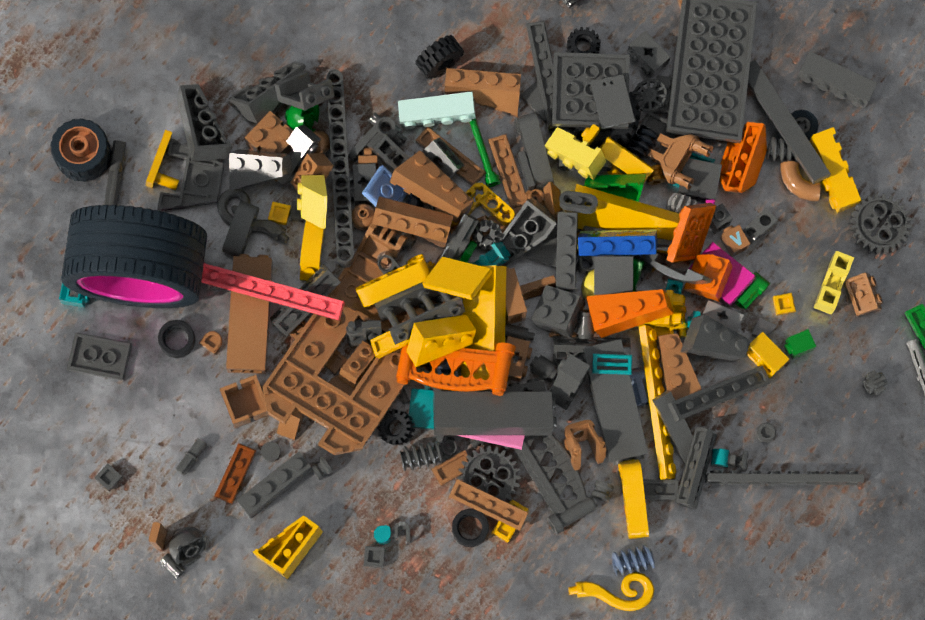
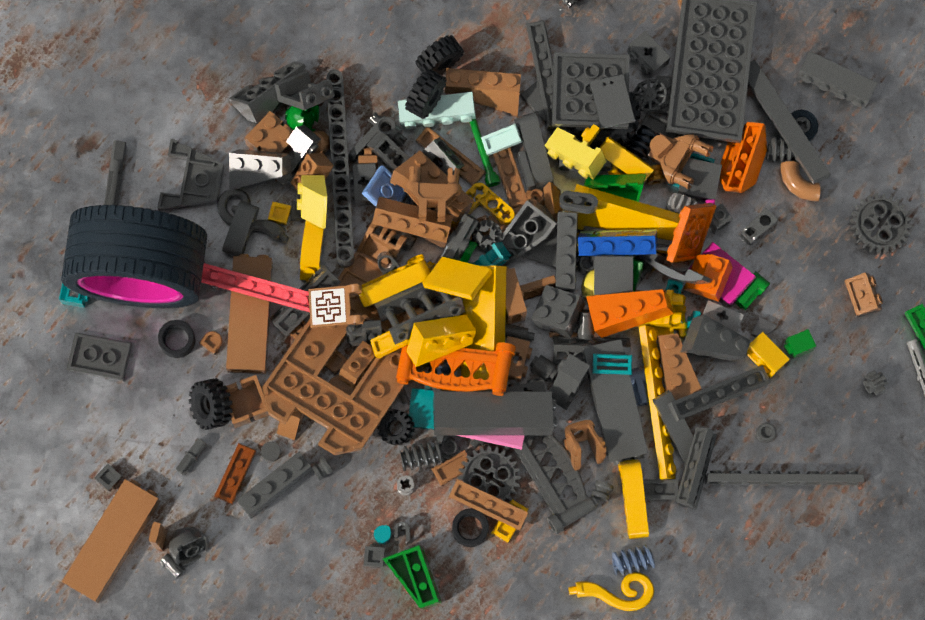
black wheel [50,118,112,182] -> none
yellow piece [145,130,179,190] -> none
dark grey wedge [177,84,232,162] -> none
yellow wedge [253,515,323,580] -> none
medium nougat head [352,204,375,231] -> none
black tyre [567,27,601,54] -> none
leg [711,448,749,471] -> none
medium nougat brick [720,225,750,257] -> none
yellow tile [772,293,796,316] -> none
yellow wedge [809,127,861,213] -> none
light yellow arch [813,251,854,314] -> none
none -> medium nougat brick [62,479,161,603]
none -> black tyre [189,378,233,430]
none -> flag [308,284,364,328]
none -> green wedge [383,545,442,610]
none -> light grey bush [397,475,414,496]
none -> black tyre [405,68,447,119]
none -> medium nougat connector [405,166,462,222]
none -> light aqua tile [481,124,523,156]
none -> medium nougat tile [650,135,673,159]

